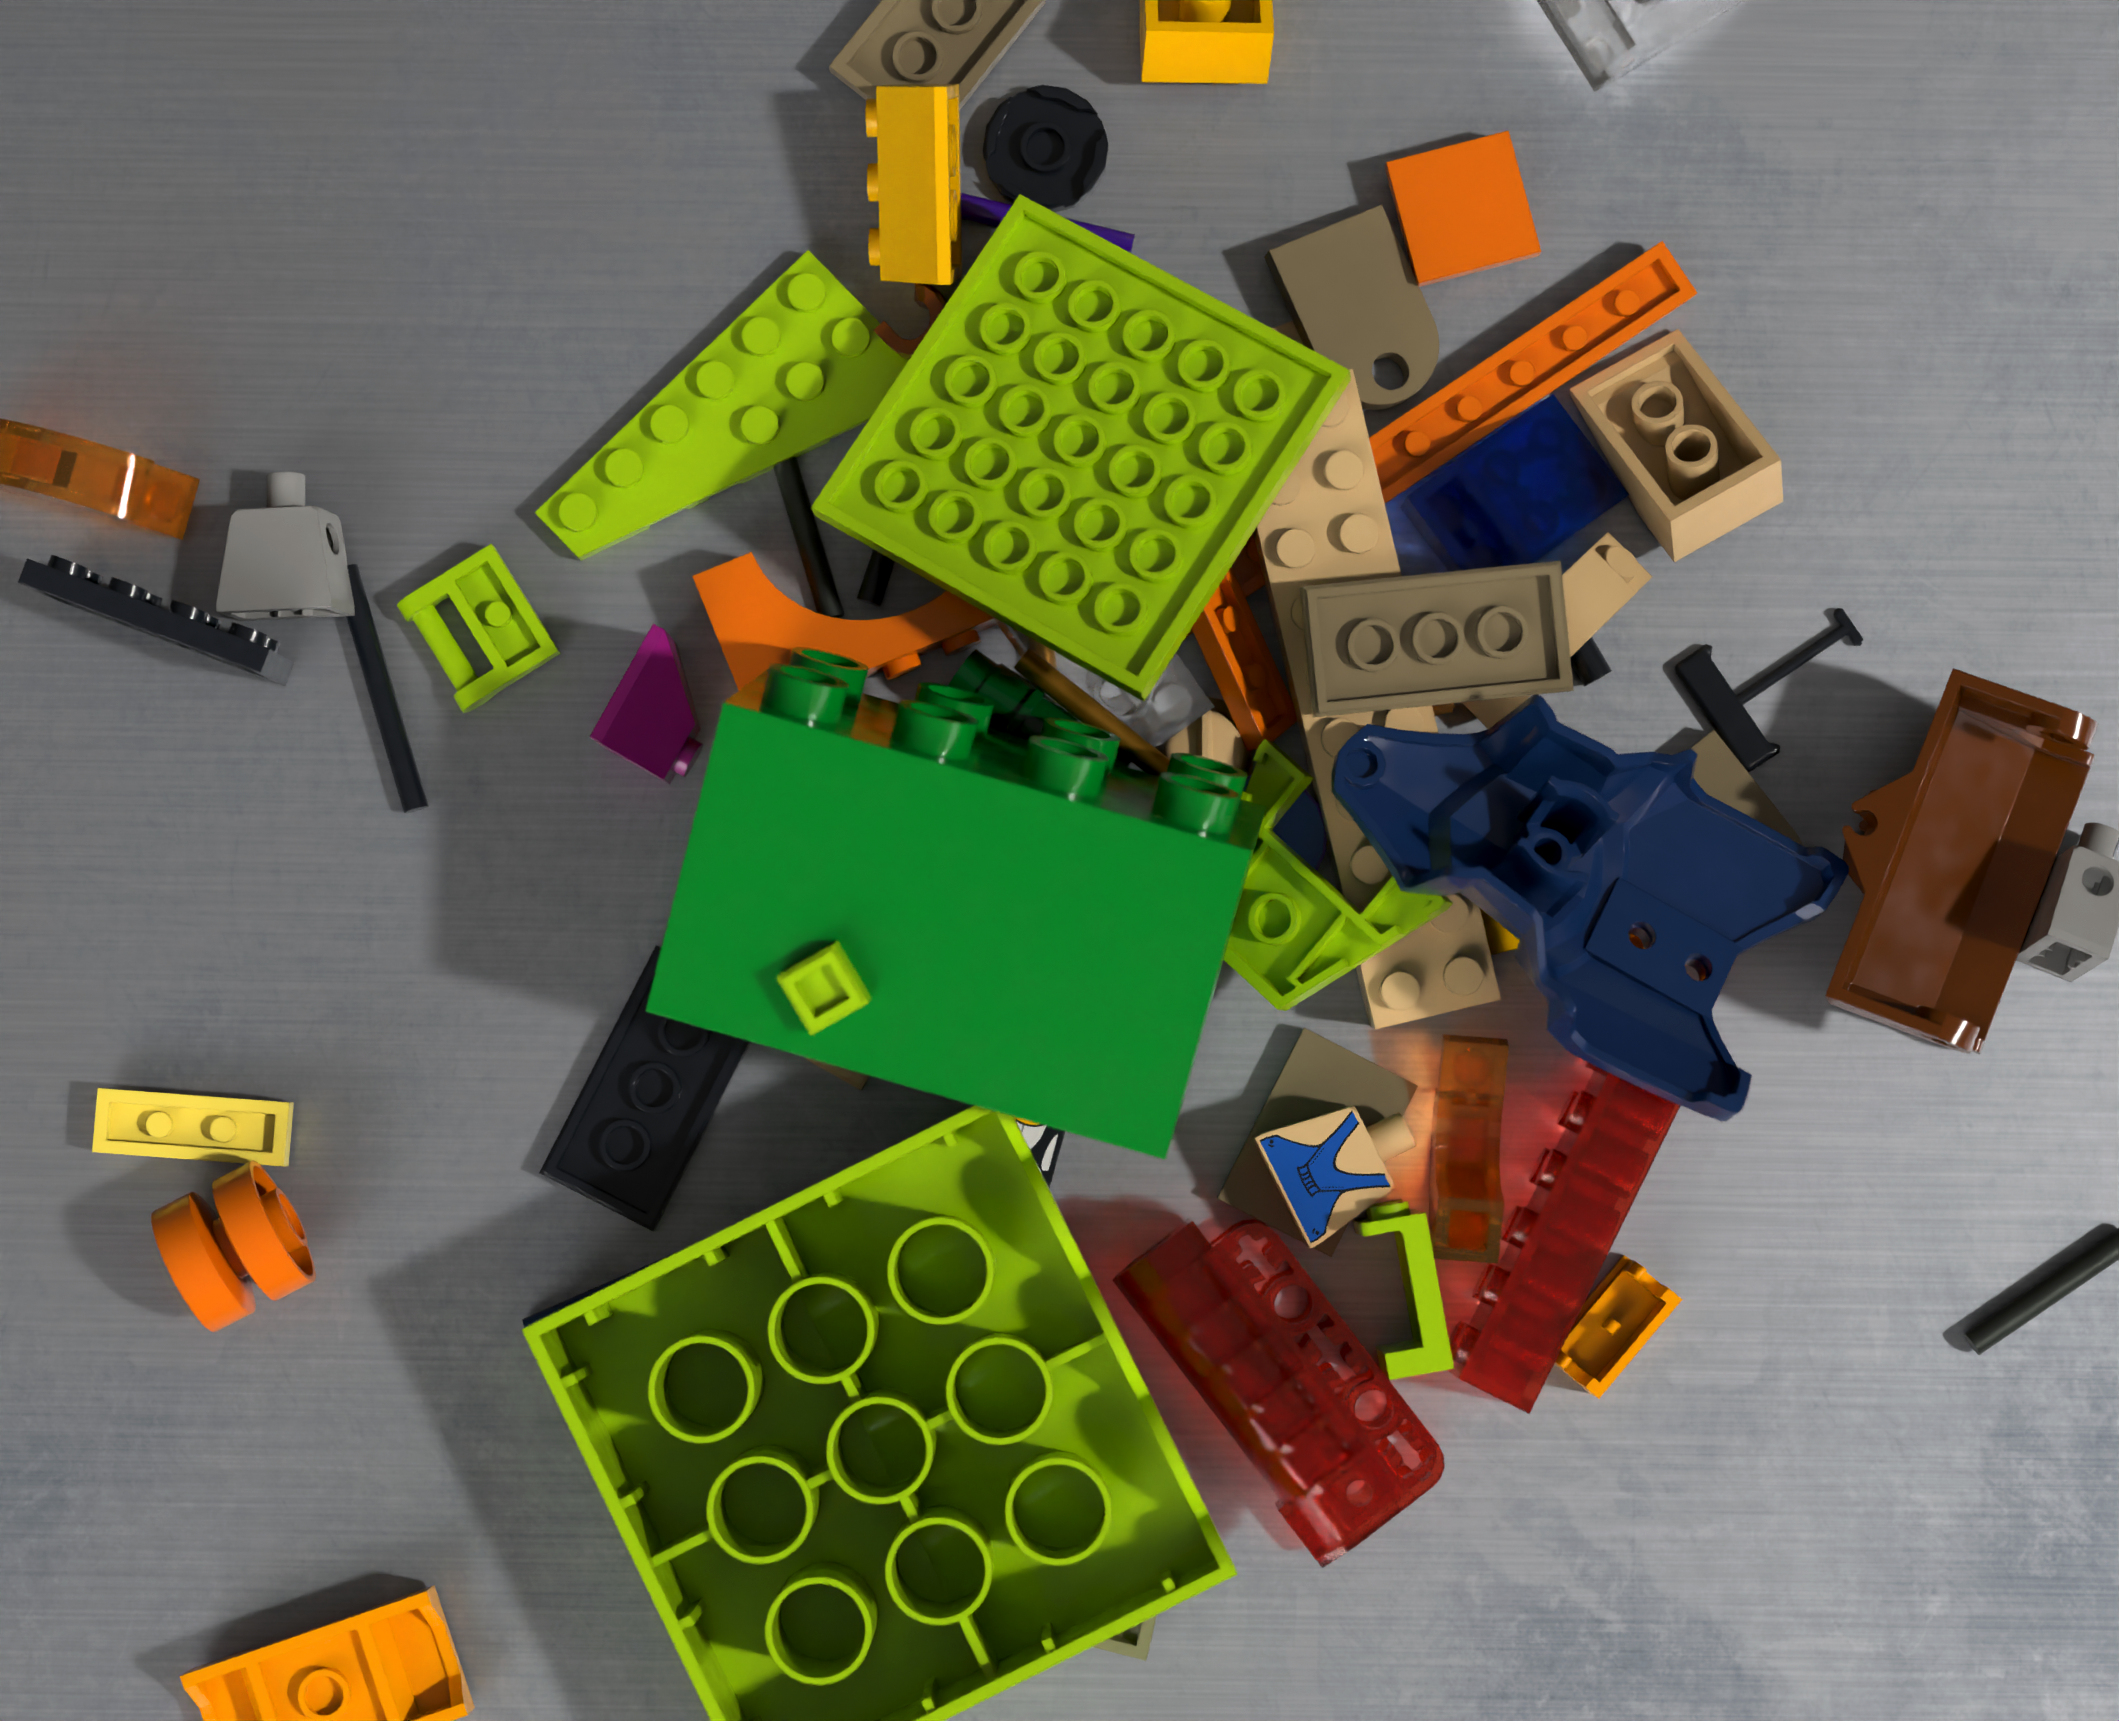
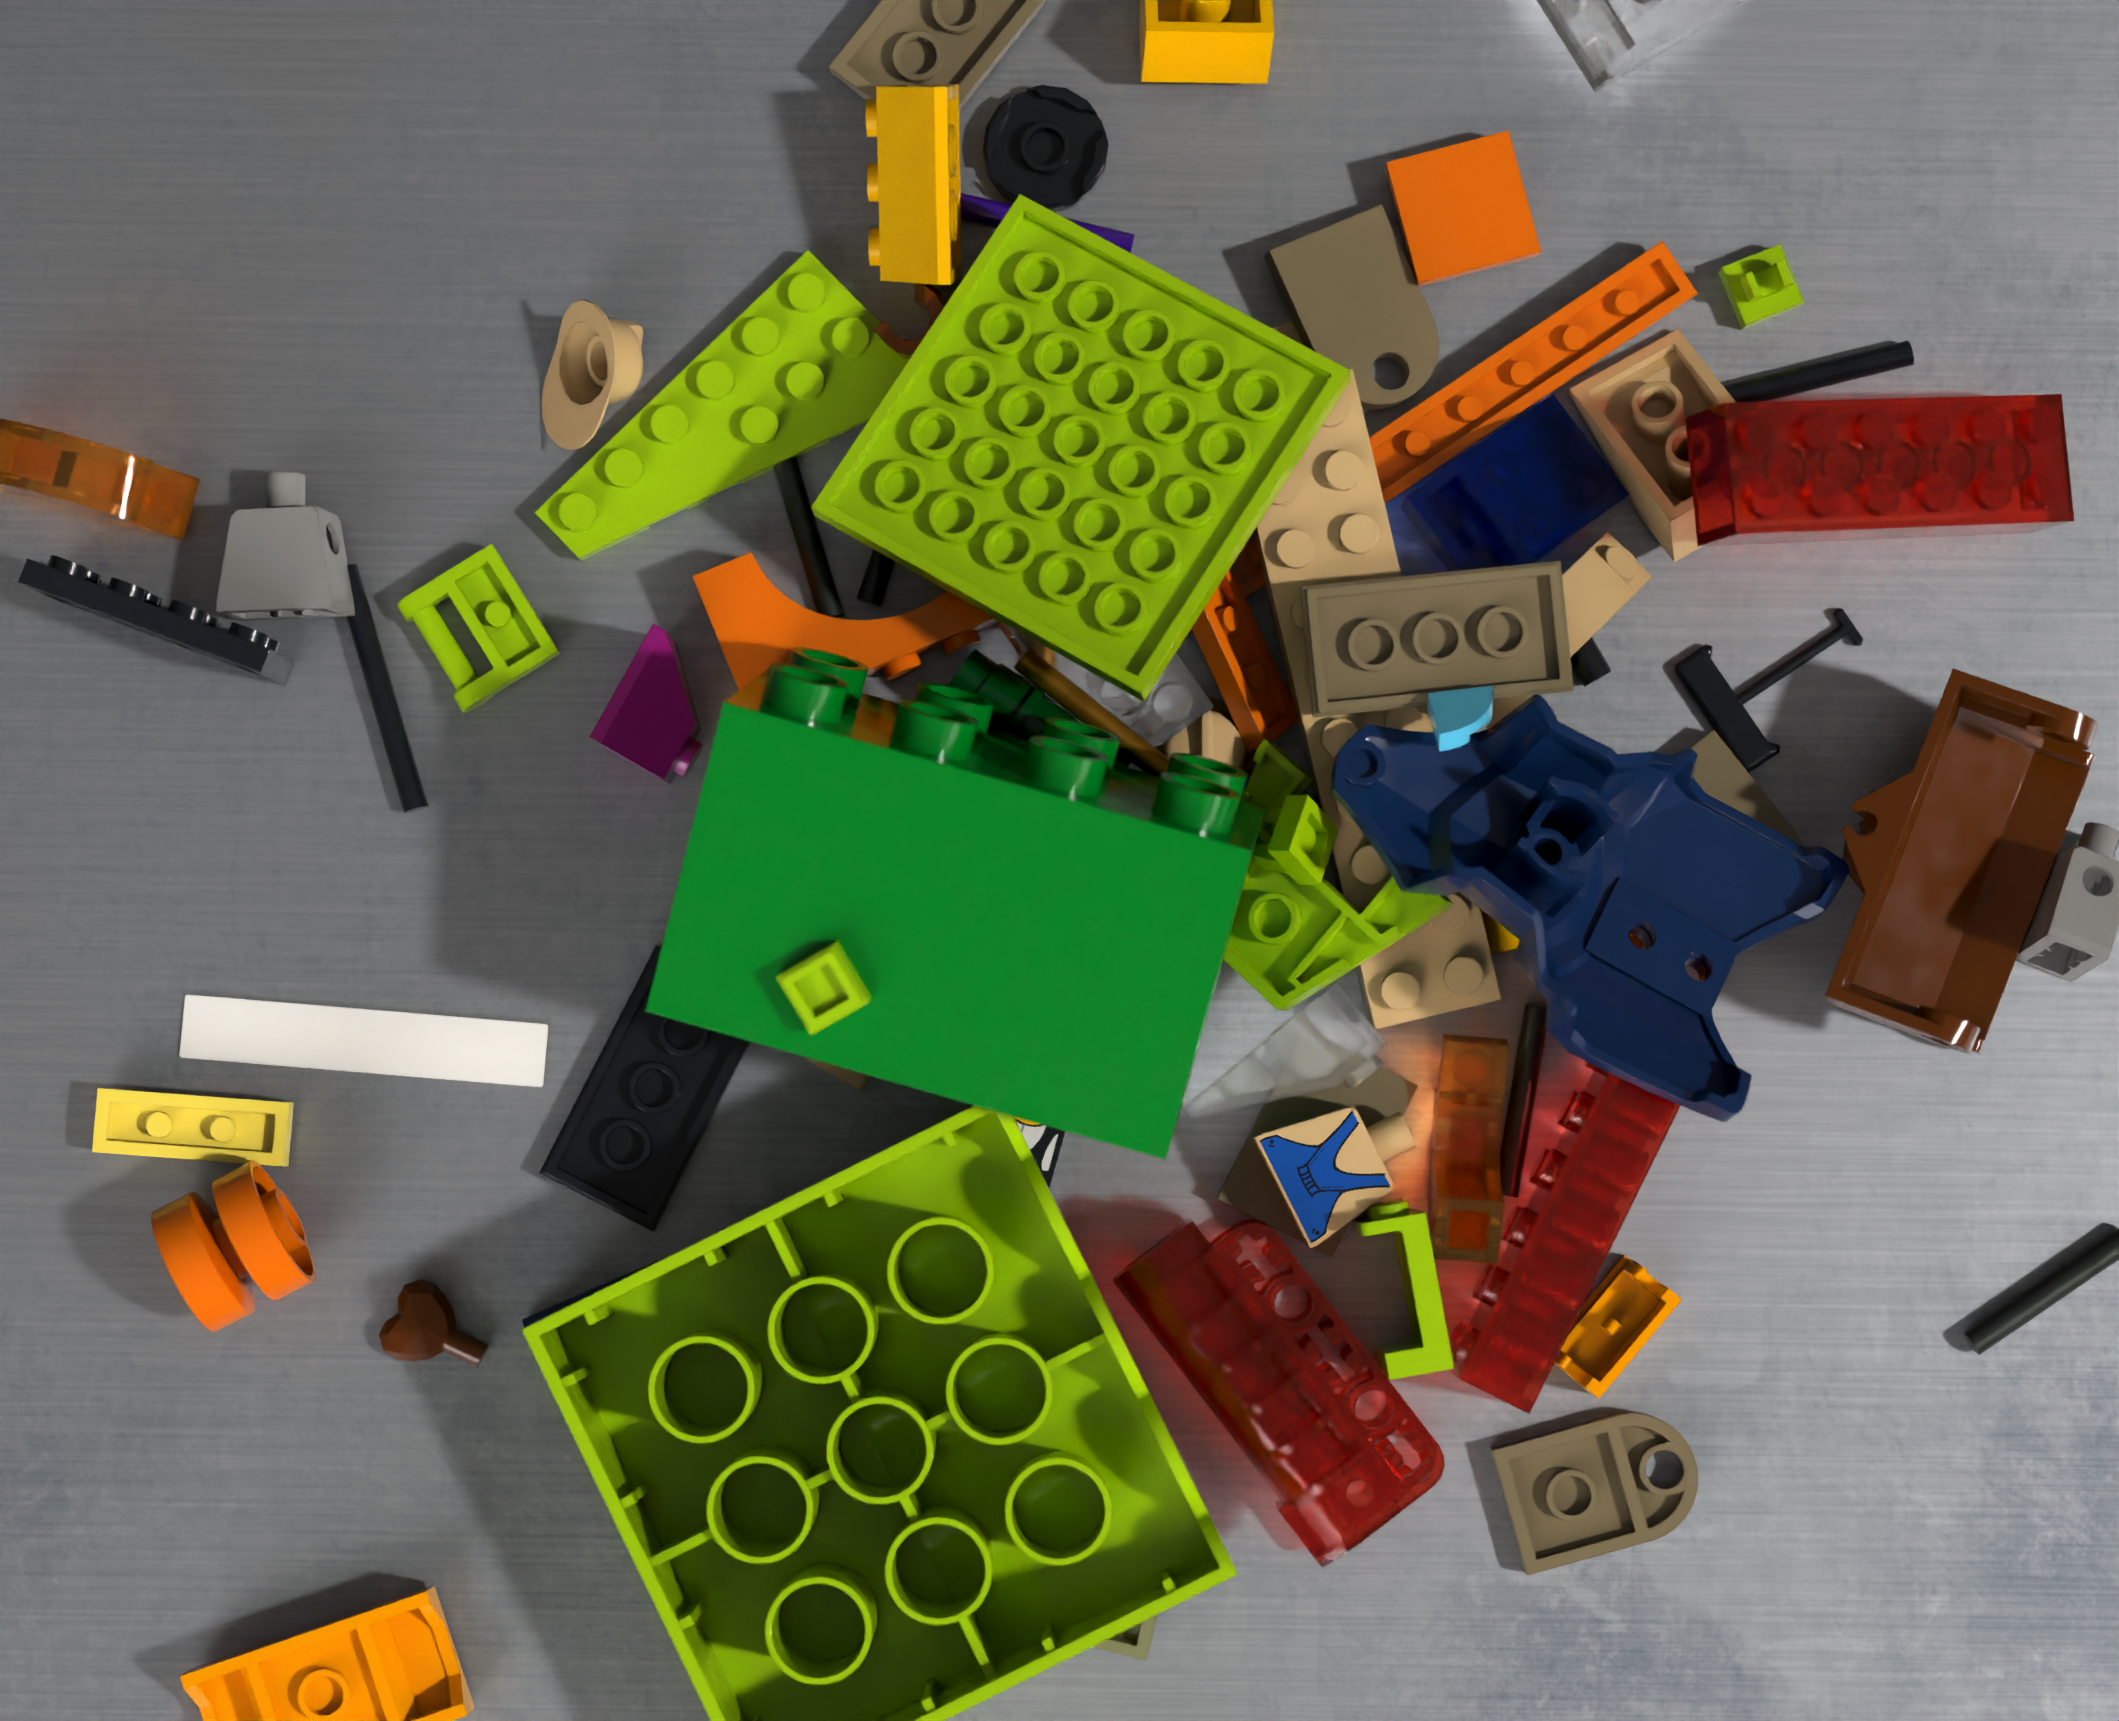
none -> white sticker [179,994,548,1087]
none -> reddish brown rock [379,1279,489,1368]
none -> tan piece [541,300,644,450]
none -> clear slope [1181,983,1387,1119]
none -> lime tile [1252,795,1339,885]
none -> medium azure tile [1428,686,1493,752]
none -> dark tan tile [1490,1412,1698,1576]
none -> pearl dark grey bar [1493,1005,1547,1198]
none -> clear red brick [1685,394,2074,546]
none -> lime tile [1718,244,1804,330]
none -> black bar [1724,341,1914,408]

